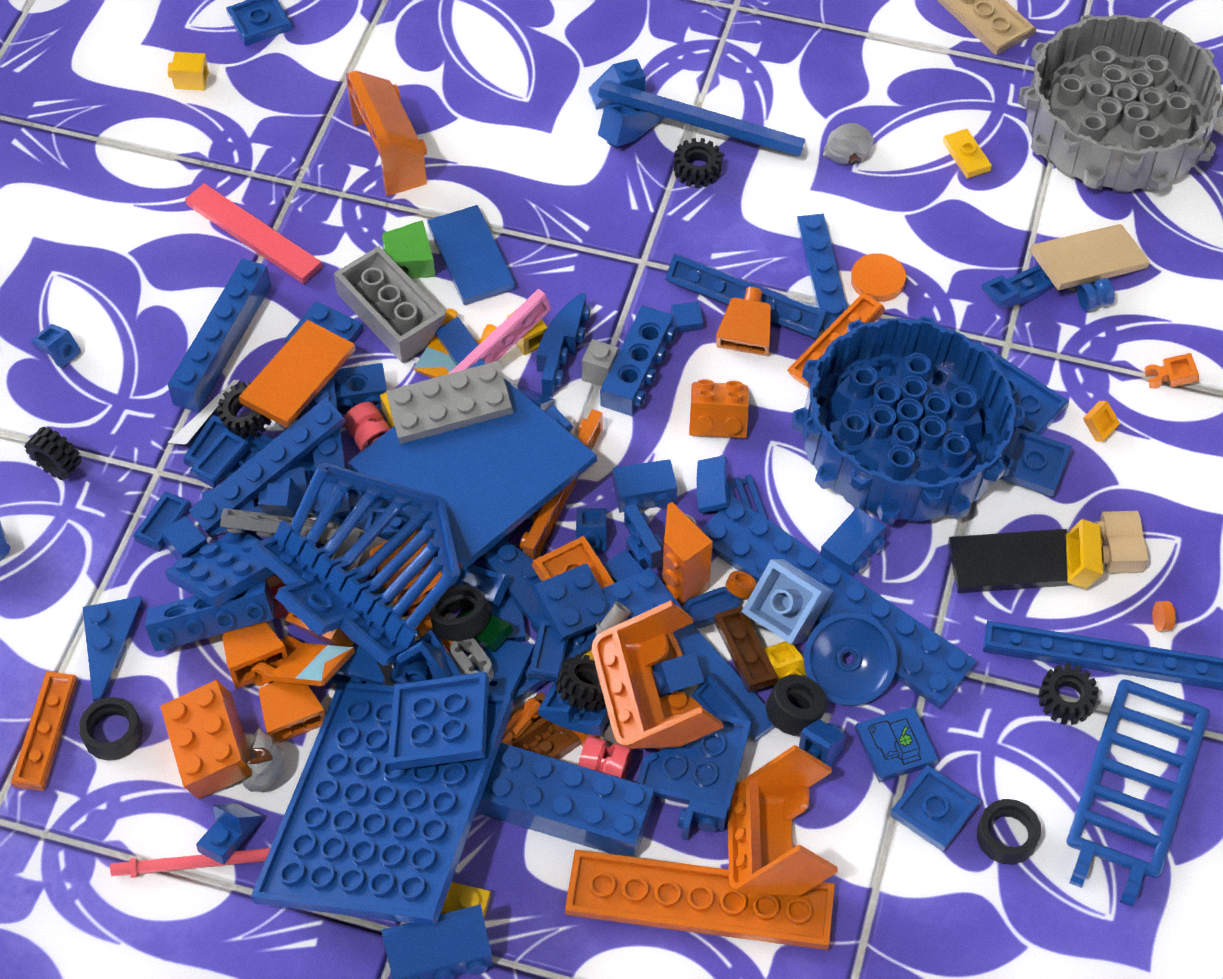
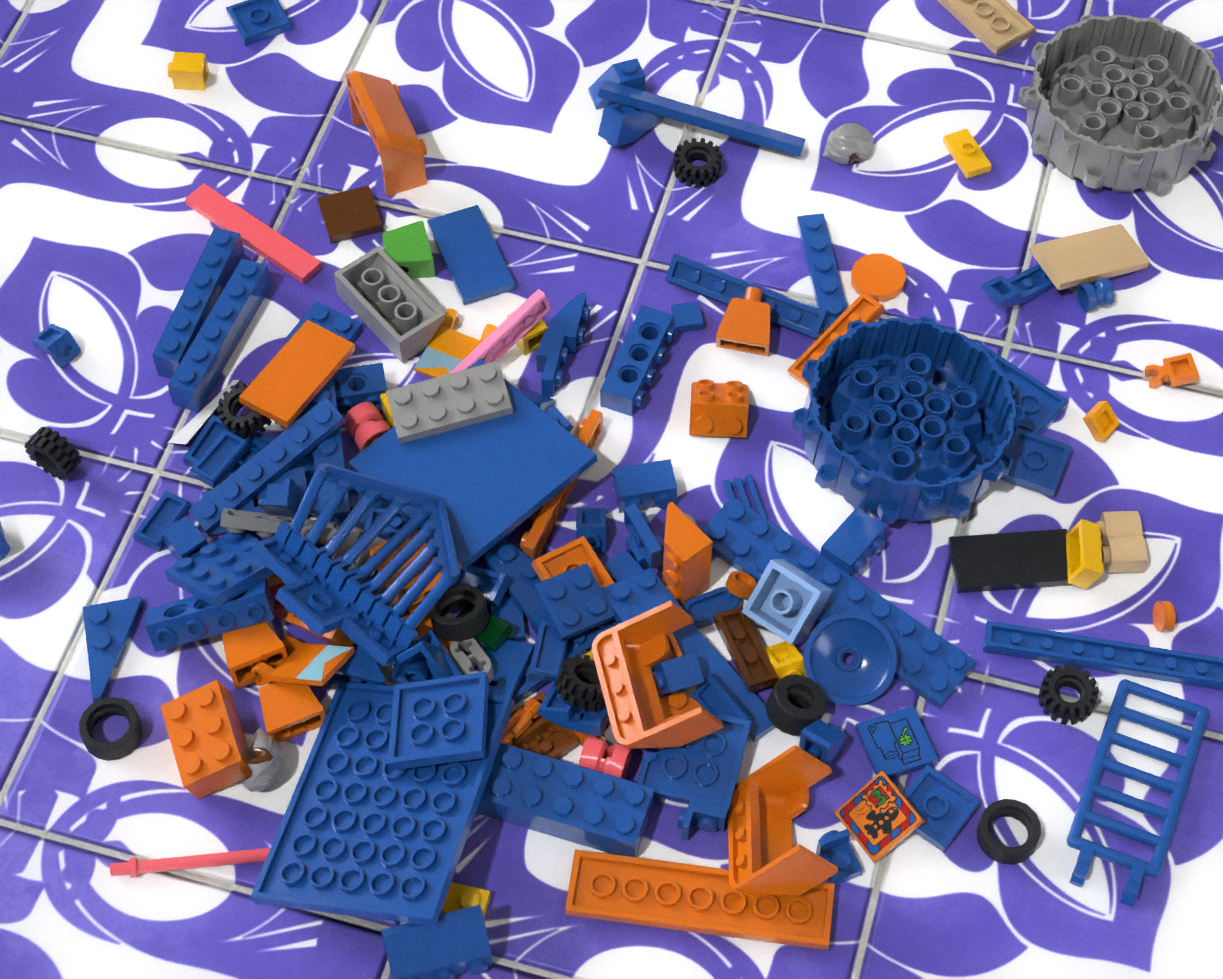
orange tile [11,671,78,791] -> none
blue slope [196,803,263,865] -> none
blue tile [435,317,478,365] -> none
light grey brick [582,339,619,387] -> none
light grey pin [595,601,631,635] -> none
blue slope [696,455,730,513] -> none
none -> blue brick [152,227,245,378]
none -> reddish brown tile [317,185,383,243]
none -> blue bracket [816,829,863,885]
none -> tile [834,771,925,863]

